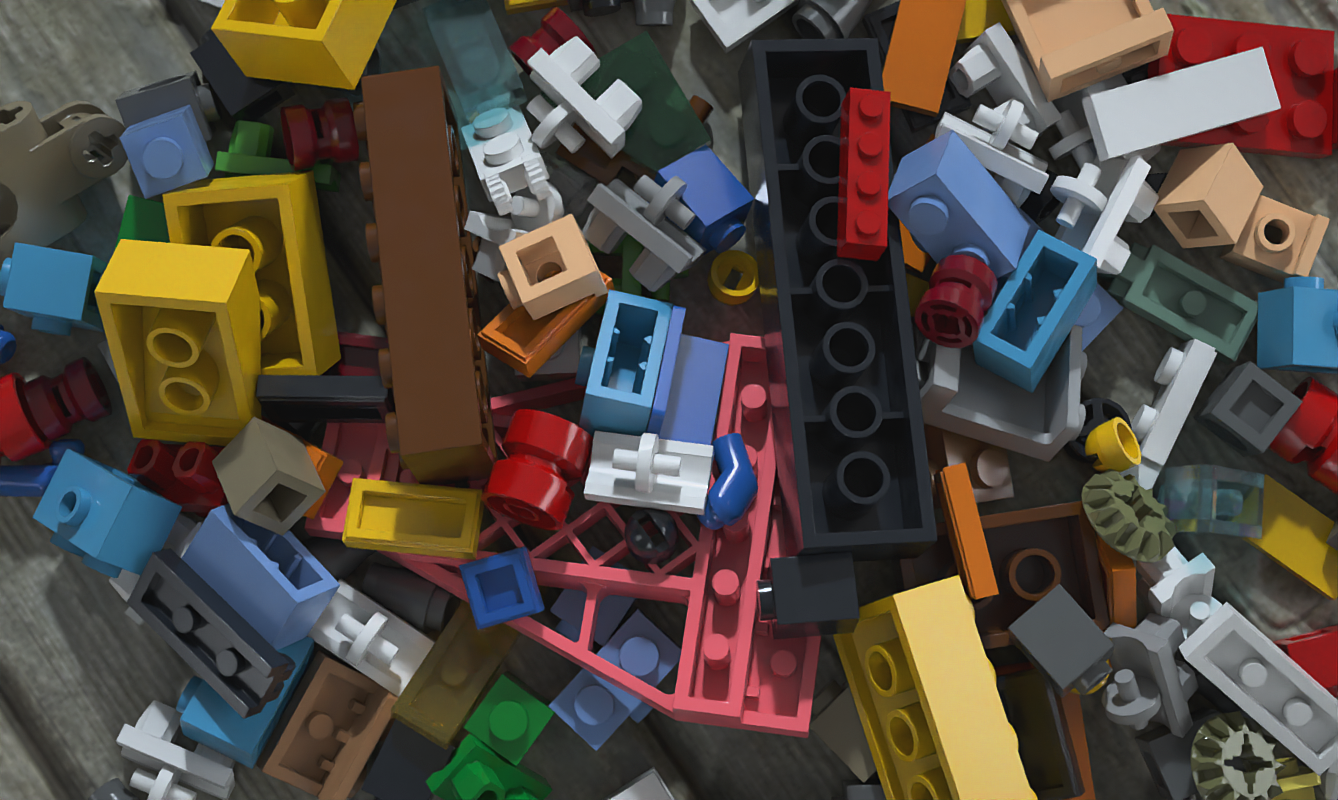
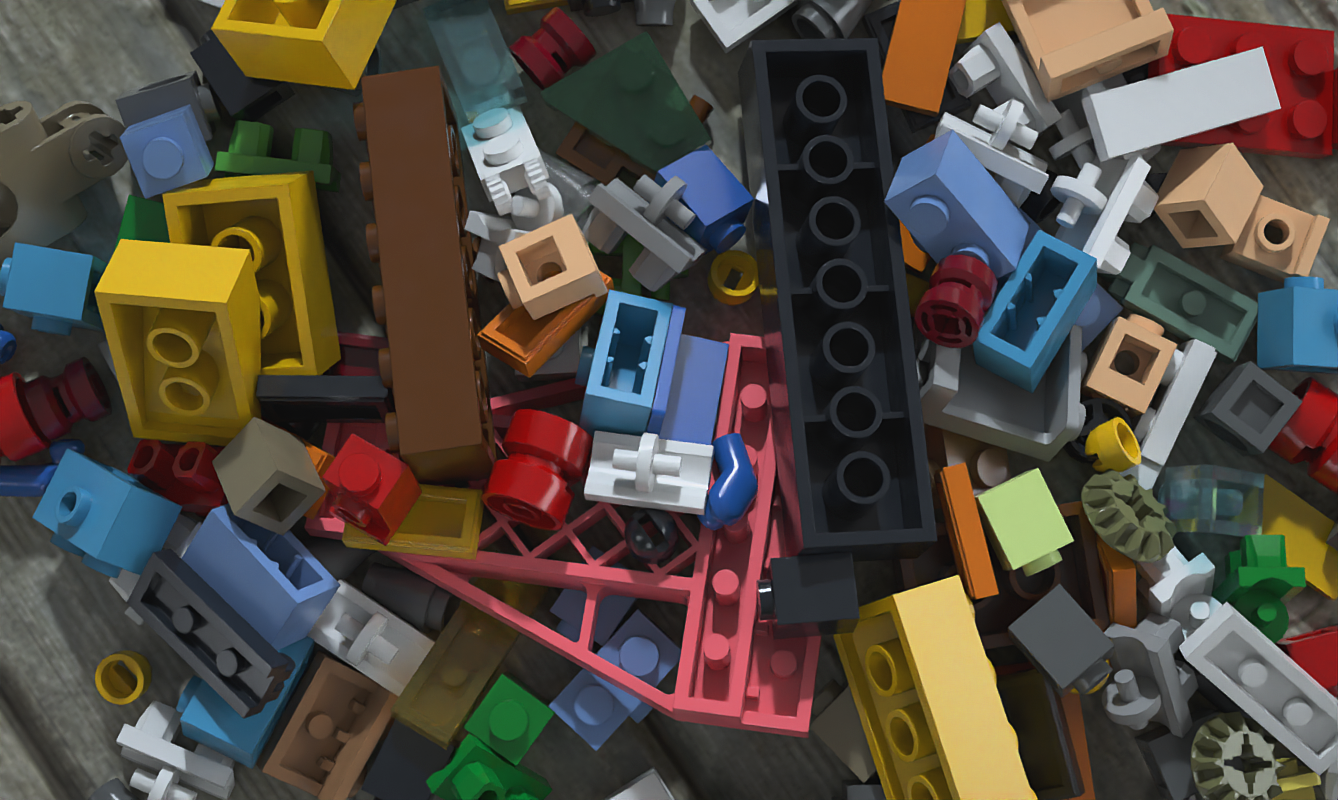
dark red wheel [280,97,359,171] -> none
blue tile [459,546,545,630] -> none
white hips [526,36,642,159] -> none
red piece [837,87,891,261] -> none
none -> yellow hinge [95,650,153,705]
none -> red brick [322,433,422,546]
none -> yellowish green brick [974,468,1074,577]
none -> light nougat brick [1080,314,1178,418]
none -> green hips [1211,534,1306,644]

